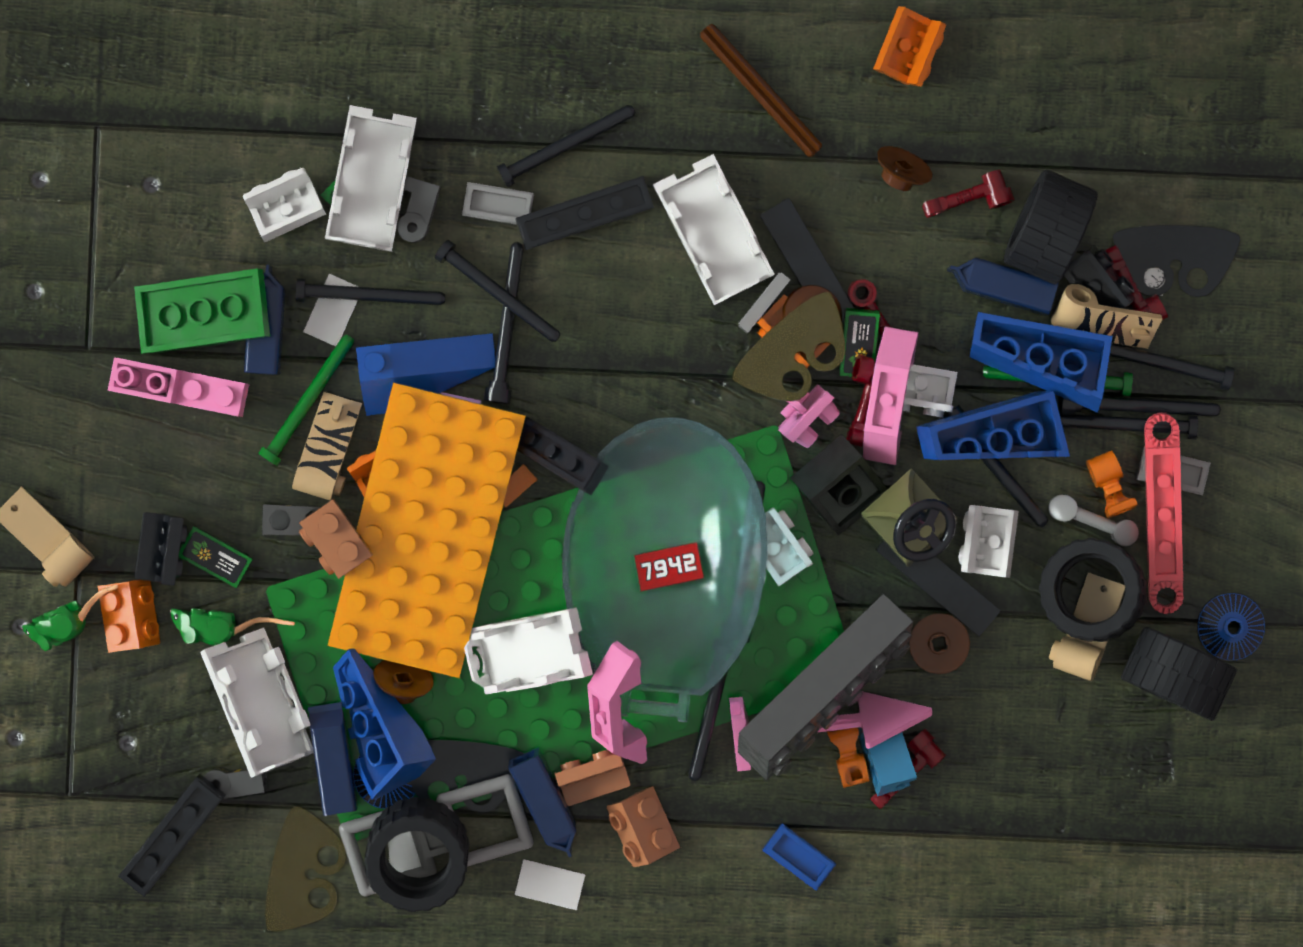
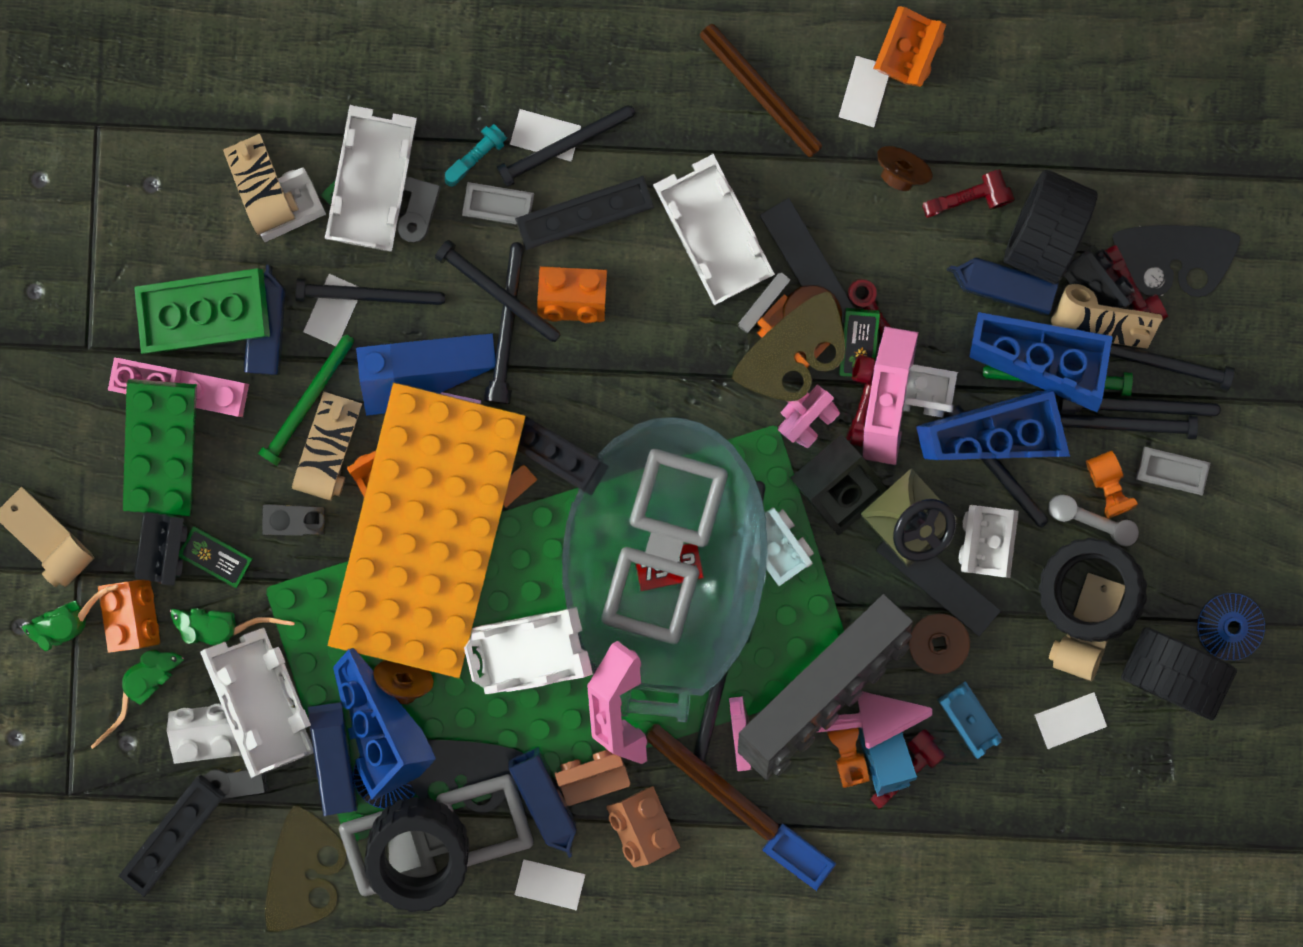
nougat bracket [299,499,373,579] -> none
coral plate [1144,412,1184,614] -> none
none -> green animal [91,649,184,749]
none -> green plate [123,379,197,516]
none -> white bracket [167,704,241,764]
none -> tan door [223,134,299,235]
none -> teal hinge [444,124,507,187]
none -> white sticker [510,109,581,162]
none -> orange bracket [537,266,607,323]
none -> light grey bar [601,449,728,644]
none -> reddish brown axle [645,724,779,841]
none -> white sticker [839,56,889,127]
none -> dark azure hinge [937,681,1002,759]
none -> white sticker [1035,692,1107,749]

